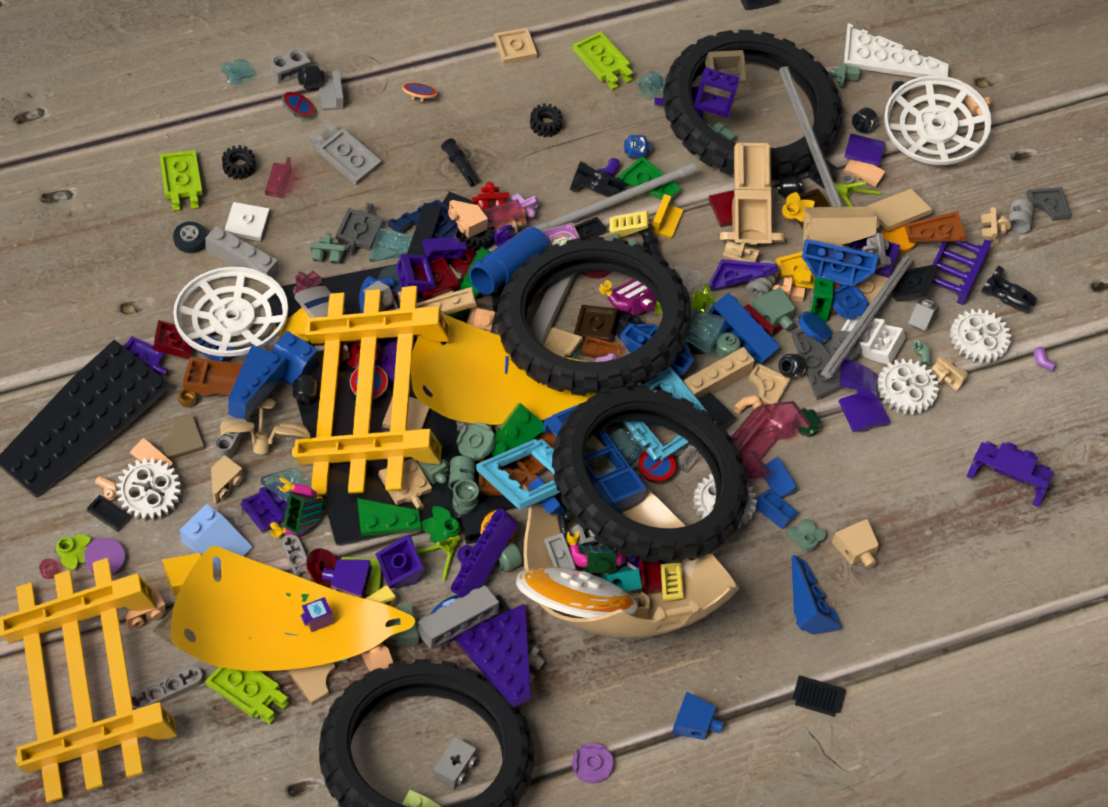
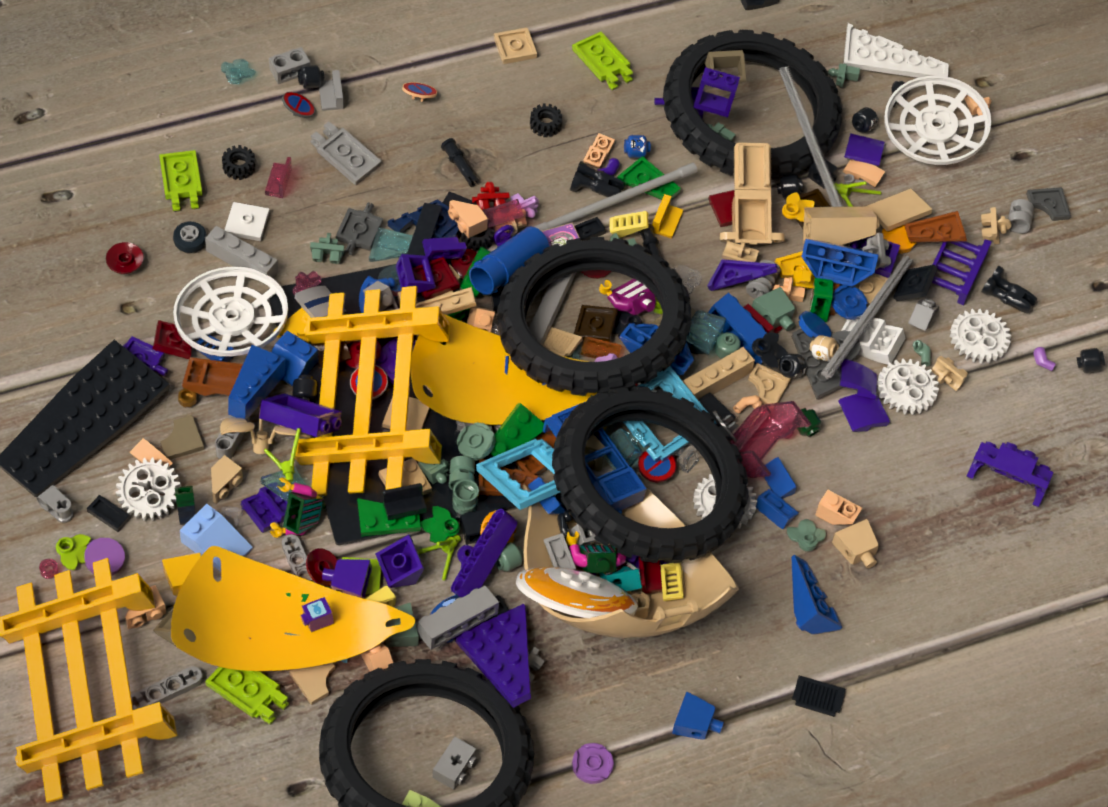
light nougat arm [95,476,117,500] -> none
clear light blue head [638,71,664,97] -> none
clear neon green piece [691,284,716,317] -> none
none -> light grey piece [36,485,73,523]
none -> dark red dish [106,242,144,274]
none -> leg [175,486,195,525]
none -> dark purple window [259,393,341,437]
none -> lime plant [264,428,301,483]
none -> black panel [383,483,426,520]
none -> light nougat slope [583,133,615,168]
none -> dark grey piece [713,411,738,443]
none -> black plate [752,332,788,368]
none -> tan head [810,335,839,362]
none -> light nougat slope [815,490,862,525]
none -> black head [1076,348,1105,373]

